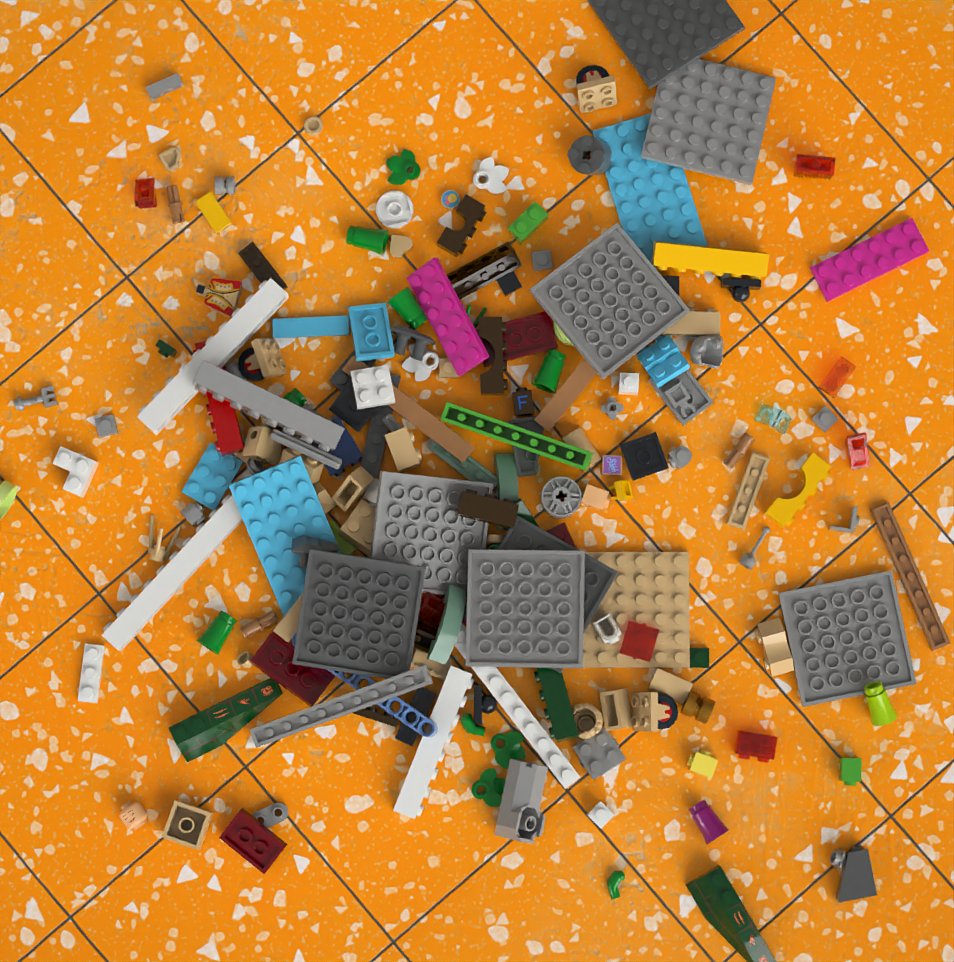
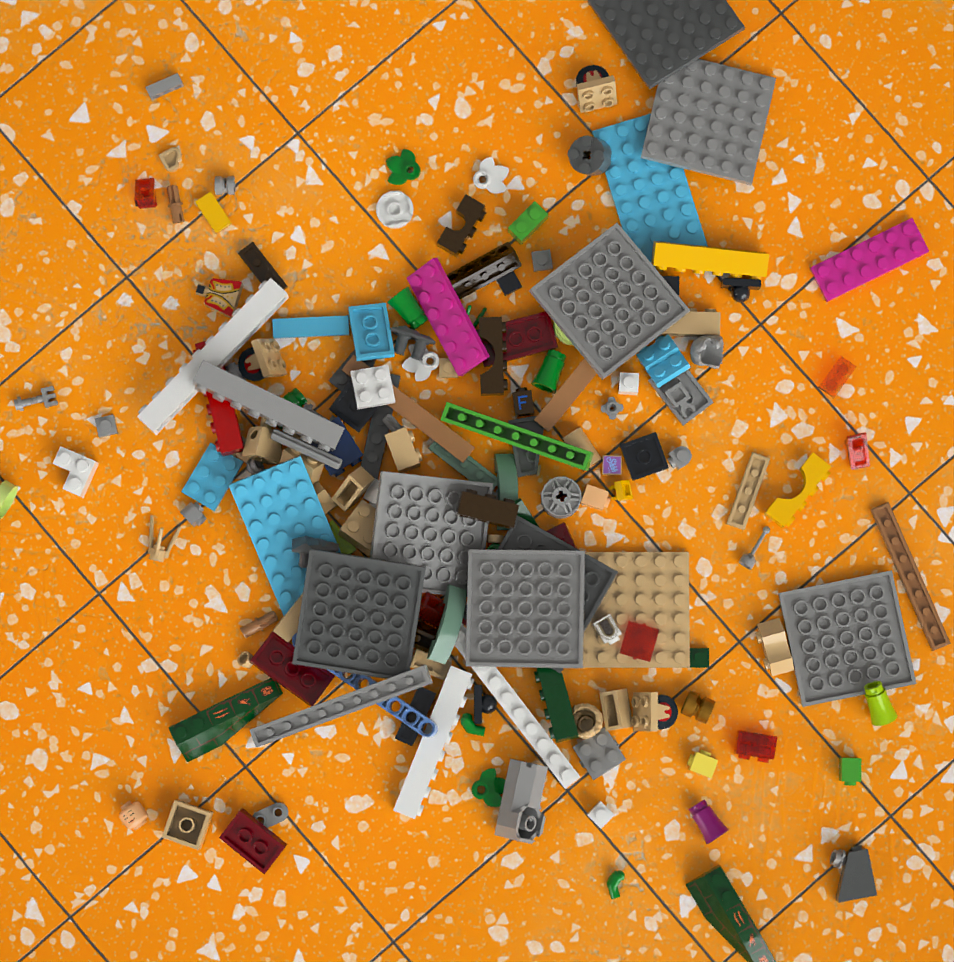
white plate [78,644,105,703] -> none
white brick [102,495,243,651] -> none
dark green plate [155,339,177,358] -> none
green plant [196,611,236,655] -> none
tan tile [304,116,323,136] -> none
green plant [346,226,389,256] -> none
dark brown plate [353,706,398,727] -> none
tan tile [390,235,413,258] -> none
tile [441,190,460,210] -> none
green plate [491,731,526,769] -> none
tan brick [647,668,693,705] -> none
medium nougat axle [724,433,755,469] -> none
clear light blue bracket [754,403,792,434] -> none
clear red brick [793,154,835,180] -> none
light grey plate [811,405,839,433] -> none
light grey bracket [829,506,859,533] -> none

